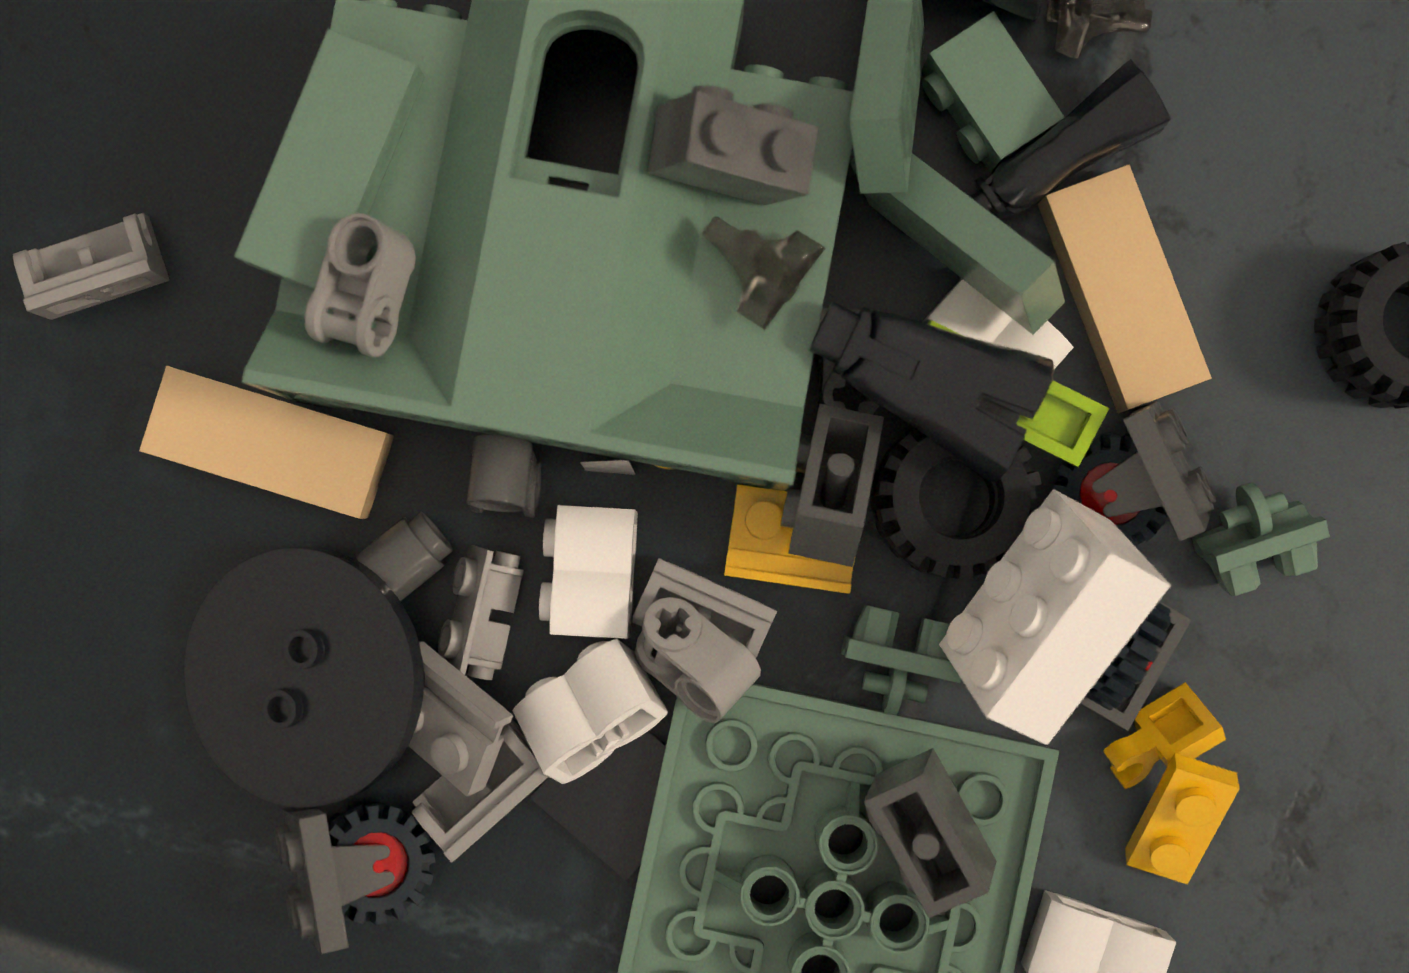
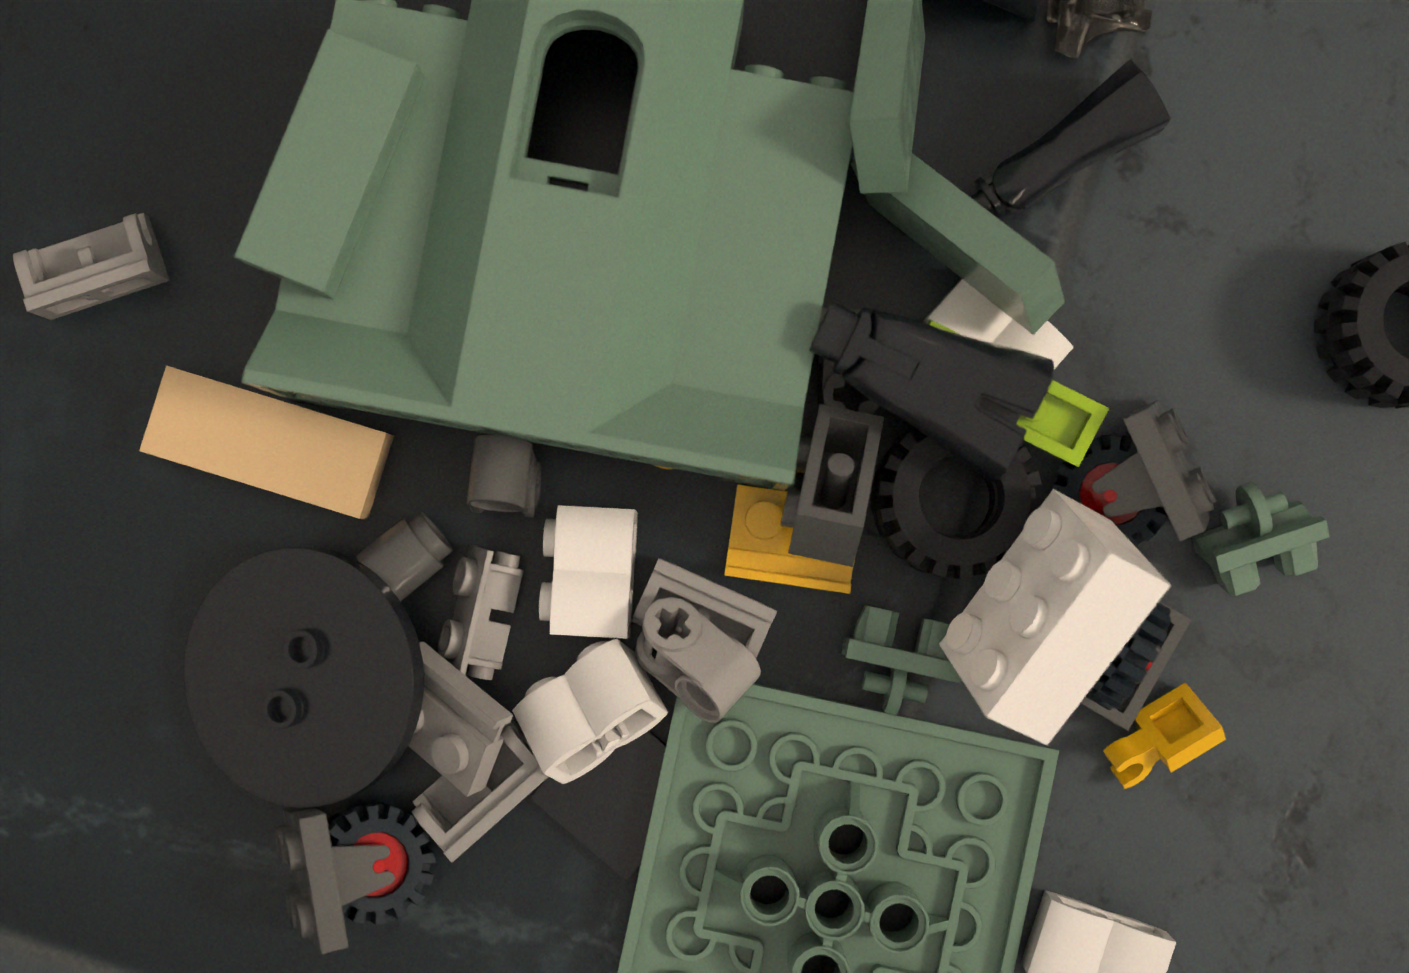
light grey piece [305,214,416,357] -> none
white sticker [580,460,635,475] -> none
dark grey brick [648,85,818,205] -> none
clear smoke piece [702,216,826,330] -> none
dark grey brick [864,748,996,918] -> none
sand green brick [921,11,1065,173] -> none
tan piece [1038,164,1212,413] -> none
yellow plate [1125,753,1240,885] -> none

